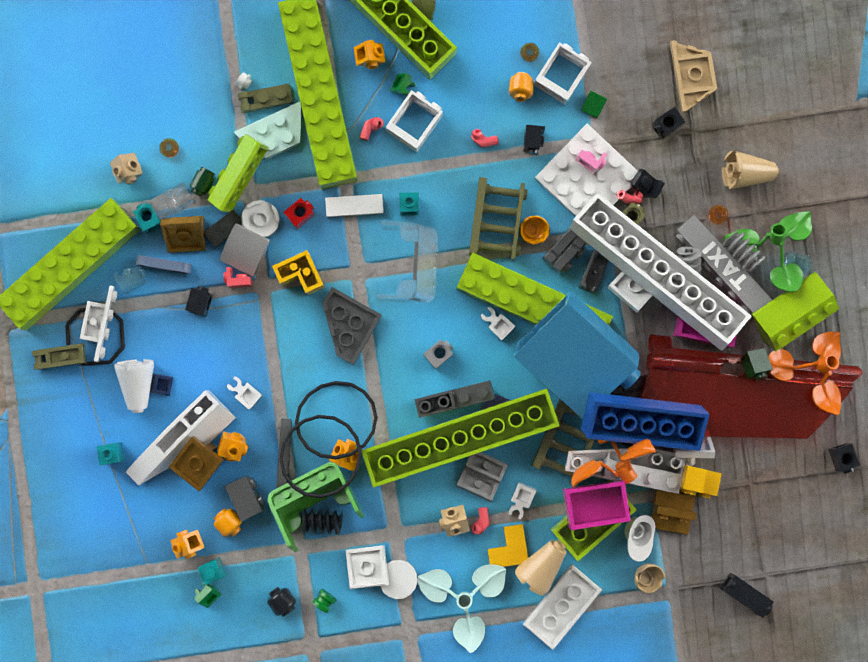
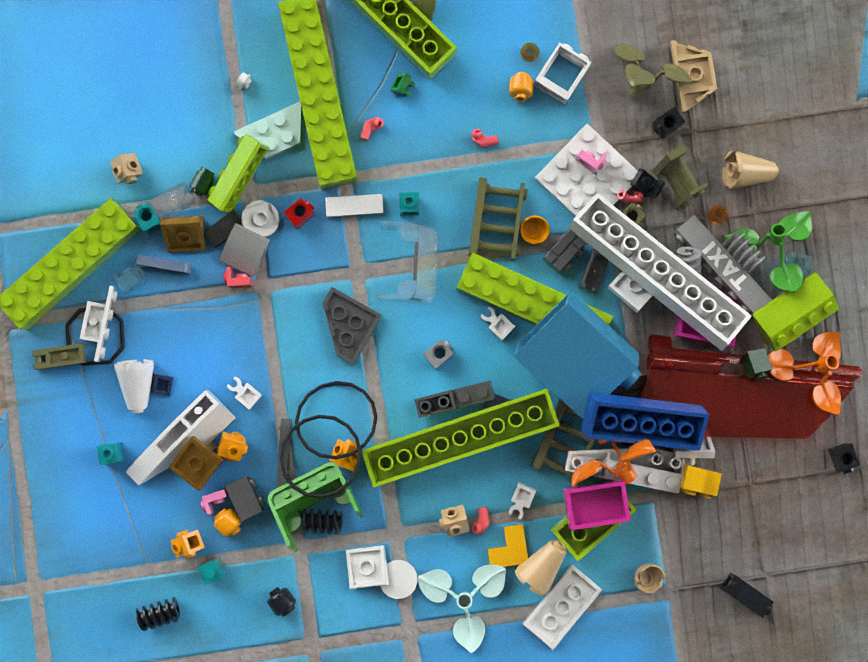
clear orange plate [160,138,179,158] -> none
black brick [185,286,213,317] -> none
green tile [194,583,222,608] -> none
olive plate [237,83,293,113] -> none
yellow brick [272,250,325,295] -> none
green wheel [312,589,337,613] -> none
light orange brick [353,40,385,70] -> none
white window [385,90,443,152] -> none
light grey slope [456,452,508,502] -> none
black brick [523,125,545,155] -> none
green slope [581,91,607,118] -> none
white piece [624,515,655,562] -> none
pearl gold bracket [651,489,697,535] -> none
none -> black piece [136,597,180,631]
none -> bright pink bracket [201,489,229,515]
none -> olive plant [614,44,693,99]
none -> olive fence [652,144,709,209]

